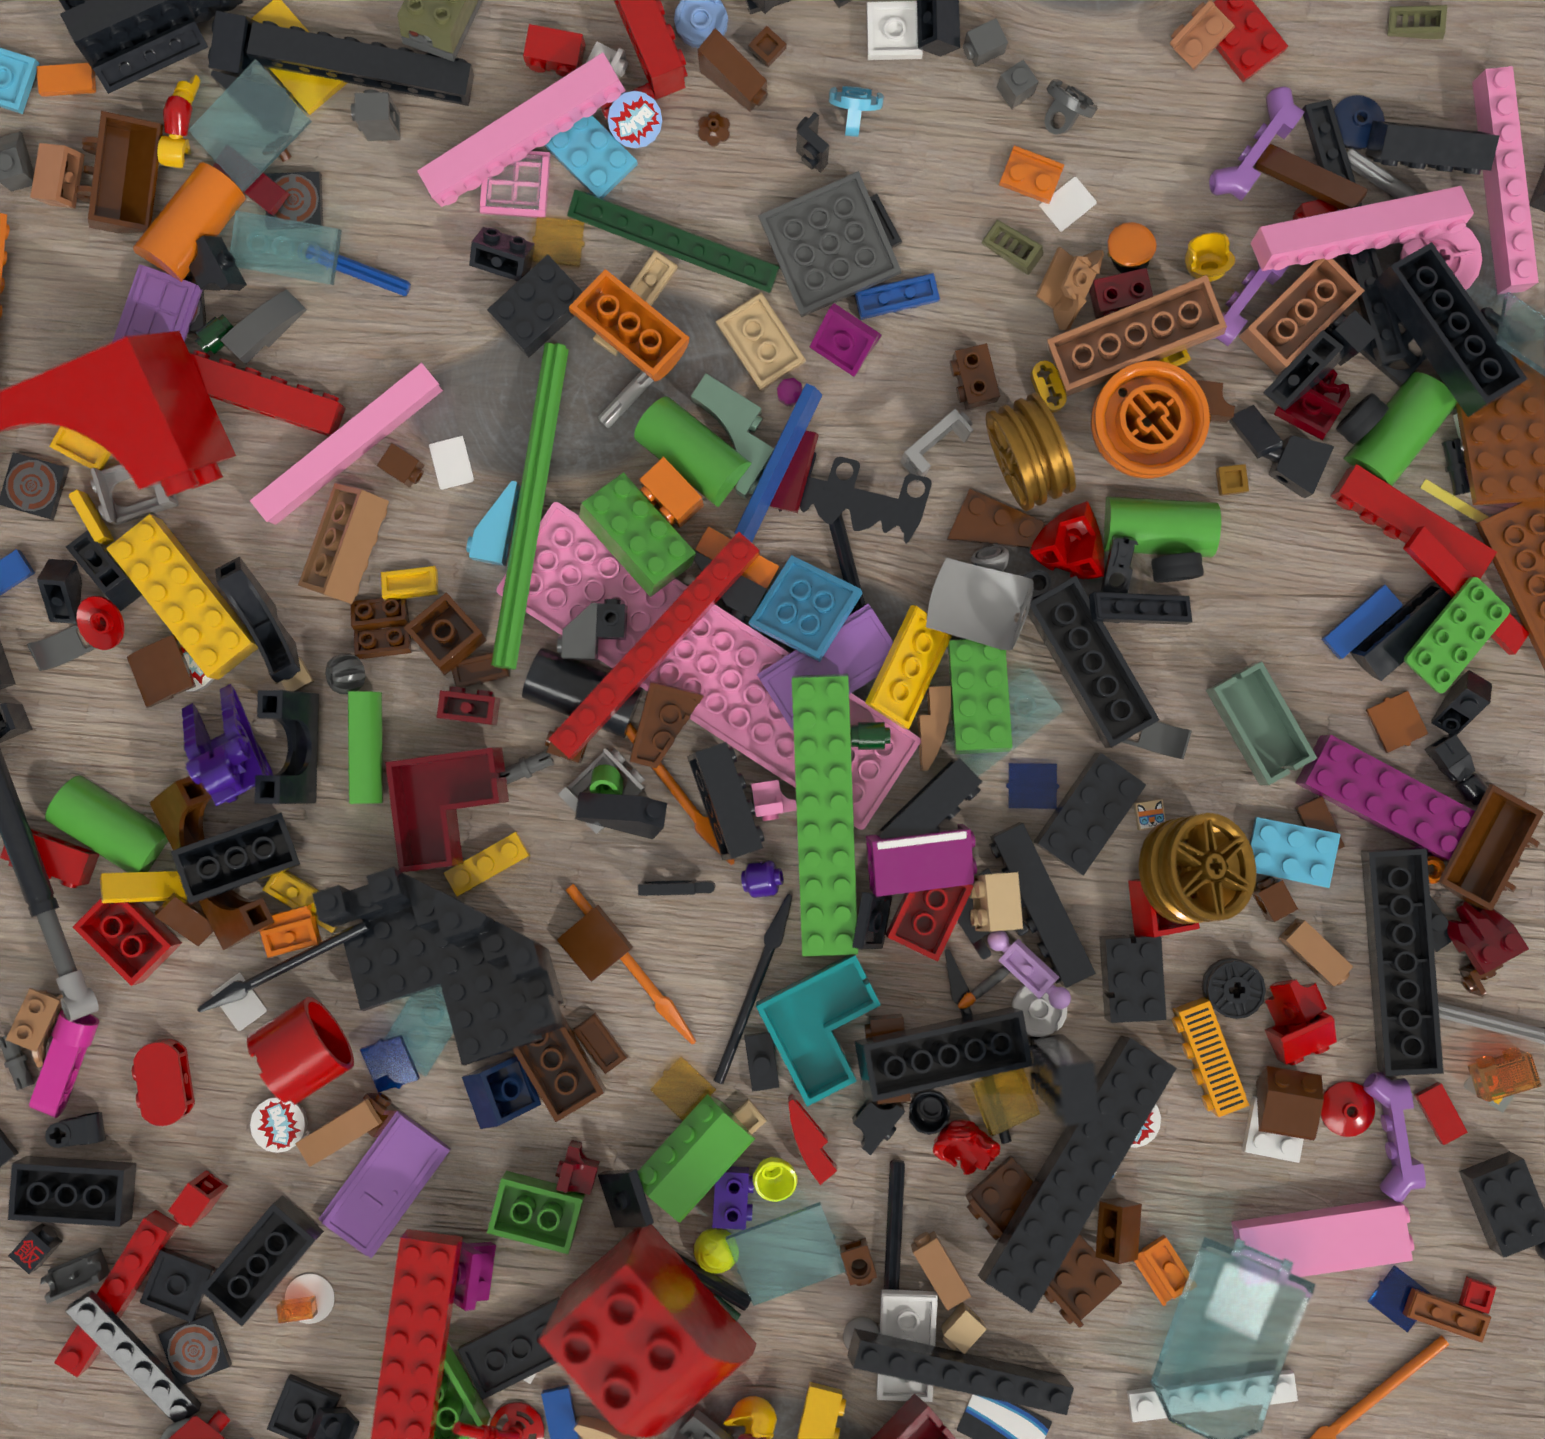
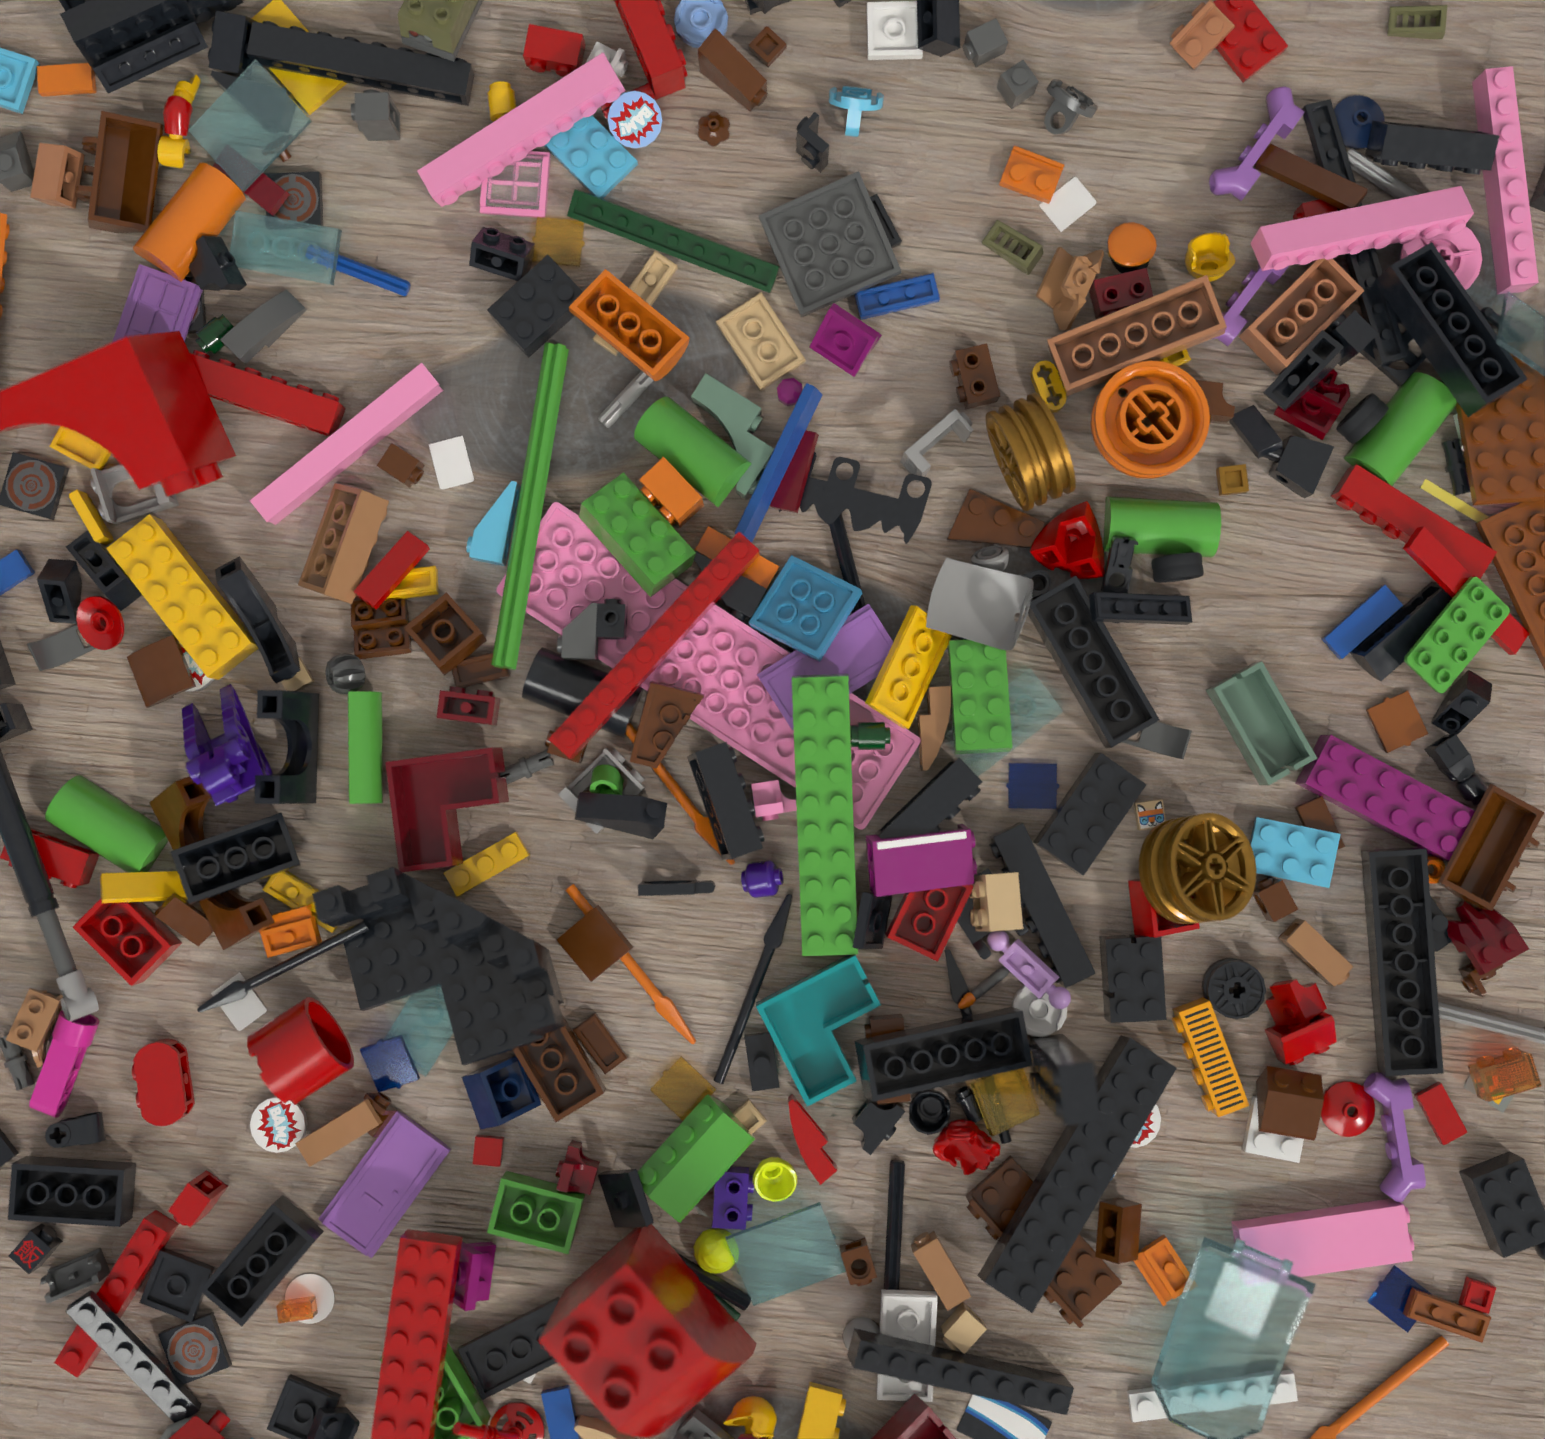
none -> red tile [353,531,430,610]
none -> red tile [473,1135,504,1167]
none -> yellow brick [487,81,516,122]
none -> black pin [955,1086,985,1123]

